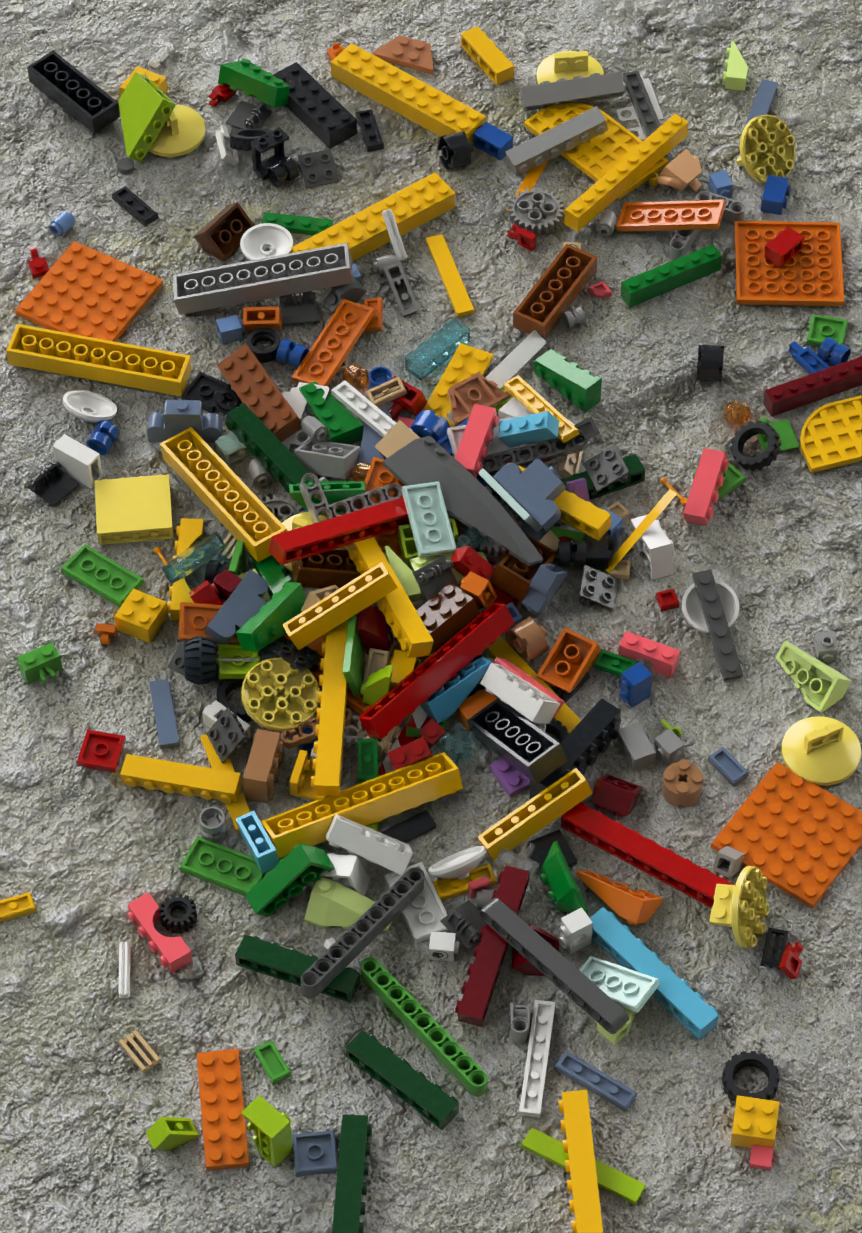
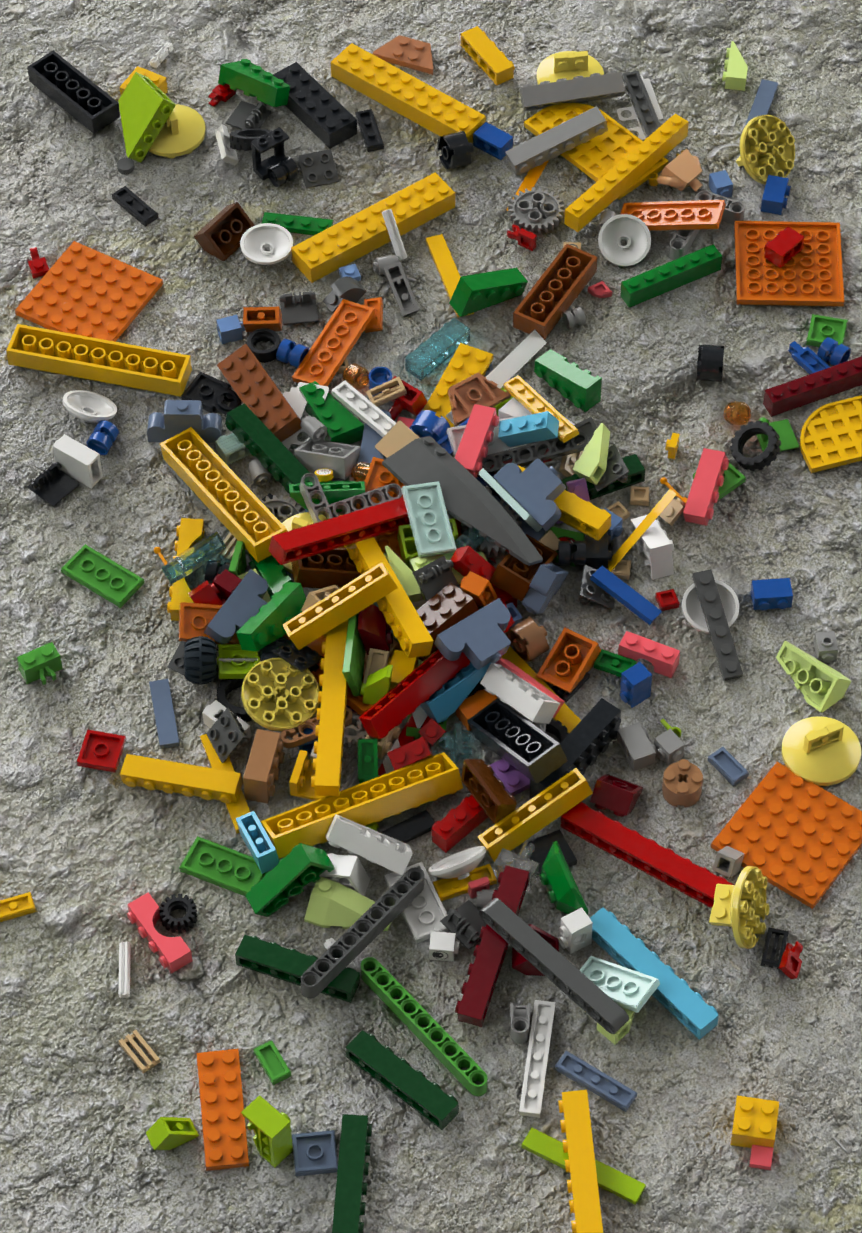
medium blue brick [49,211,75,236] -> none
light yellow panel [94,474,174,545] -> none
orange tile [95,623,118,645] -> none
yellow brick [114,588,168,643] -> none
light grey brick [173,243,354,315] -> none
light grey wheel [199,807,227,843] -> none
orange tile [327,42,344,61] -> none
orange wedge [576,870,664,926] -> none
black tyre [722,1051,780,1104] -> none
none -> yellow tile [314,468,333,482]
none -> red brick [432,795,488,853]
none -> sand blue brick [434,598,511,669]
none -> green wedge [449,268,528,317]
none -> reddish brown slope [461,759,517,825]
none -> yellowish green slope [572,423,610,485]
none -> blue tile [590,566,662,625]
none -> white dish [598,214,651,267]
none -> tan tile [630,486,649,506]
none -> tan bracket [659,498,686,526]
none -> yellow plate [665,433,680,460]
none -> blue brick [750,578,793,610]

